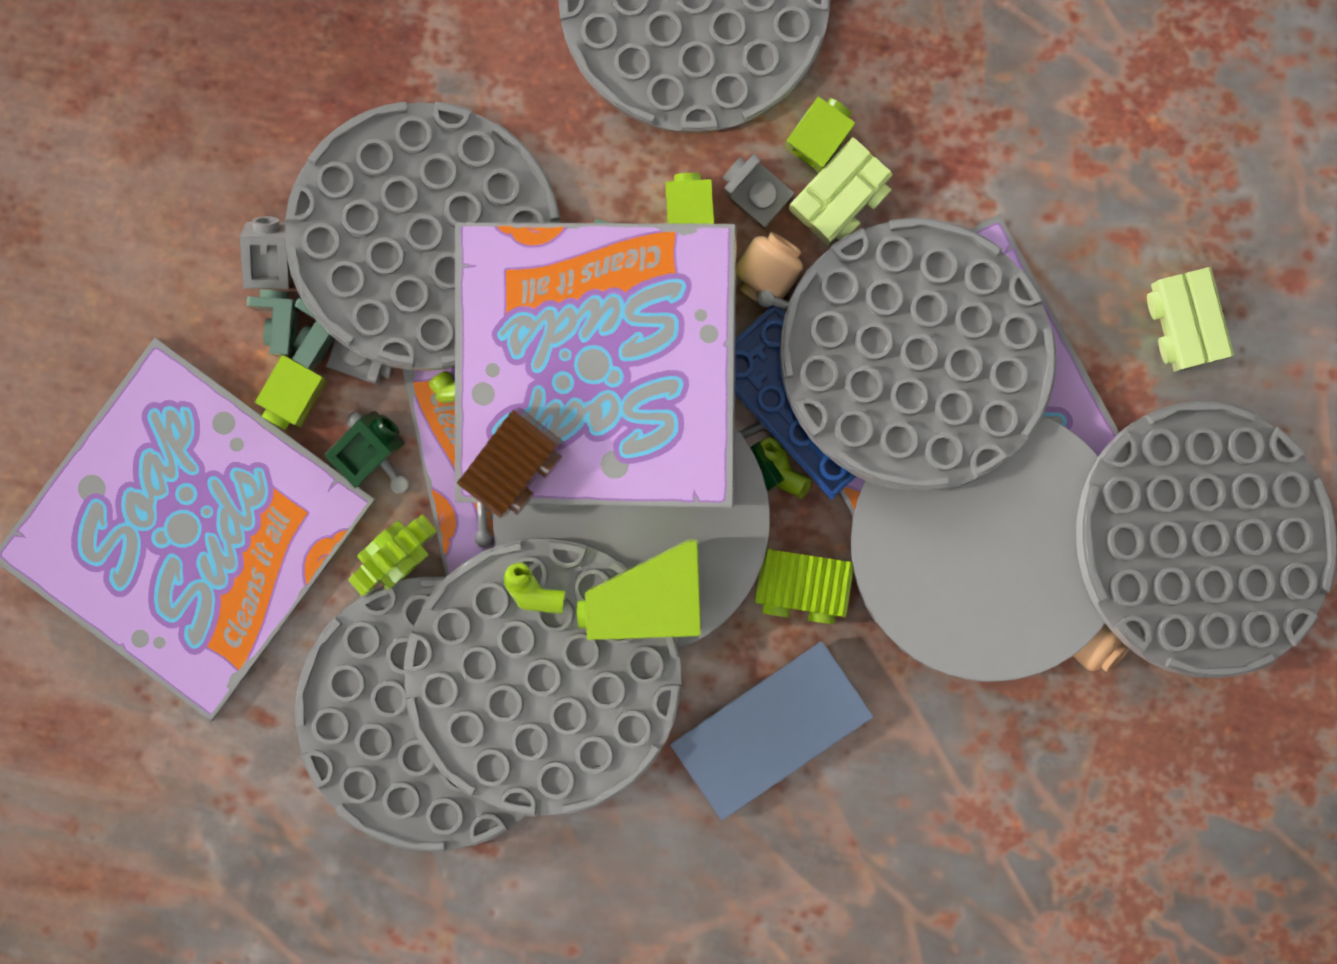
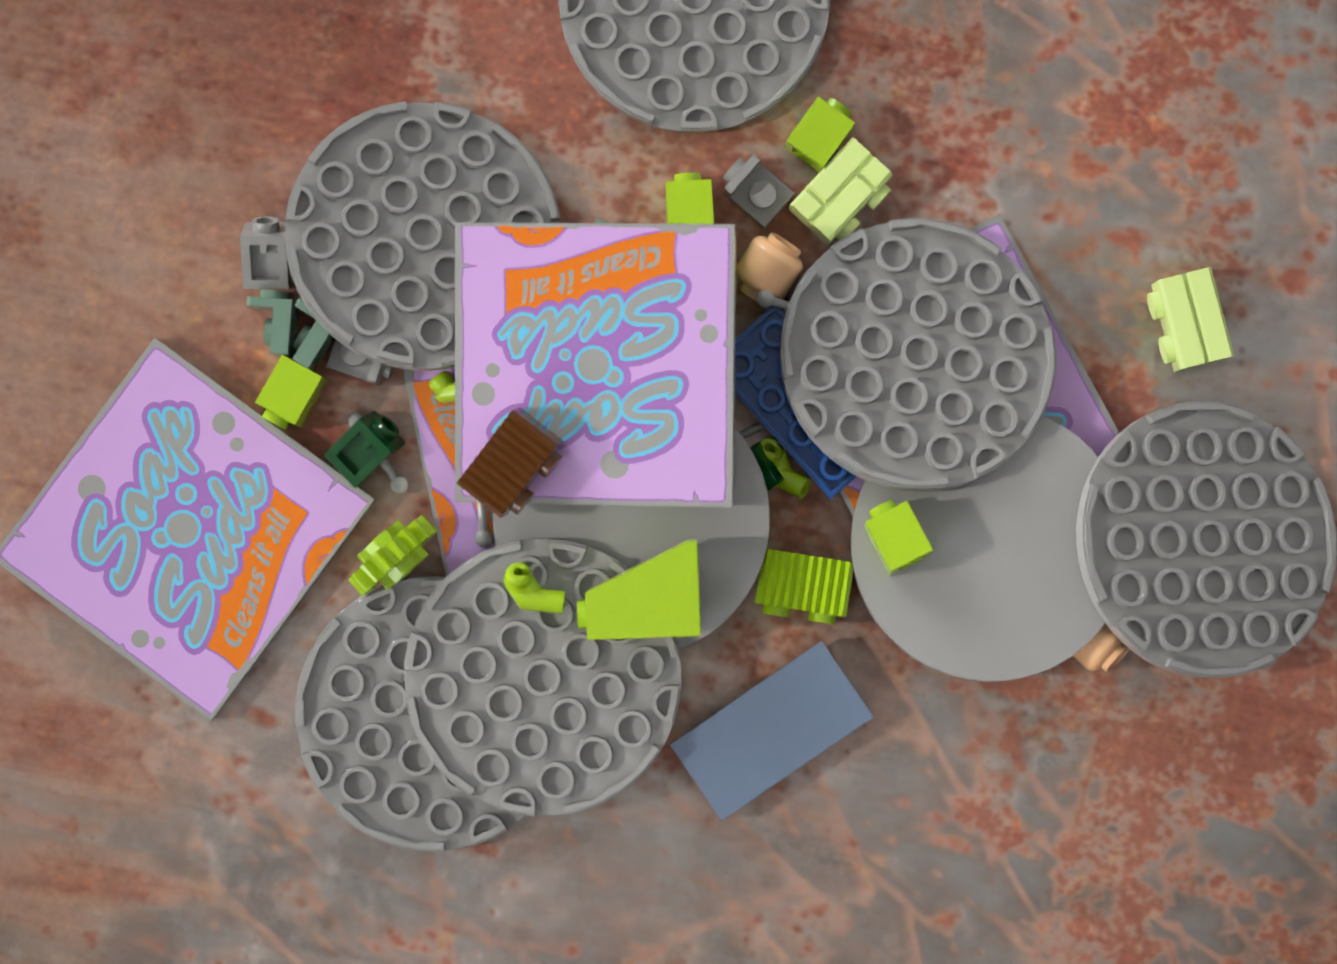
none -> lime brick [864,499,933,576]

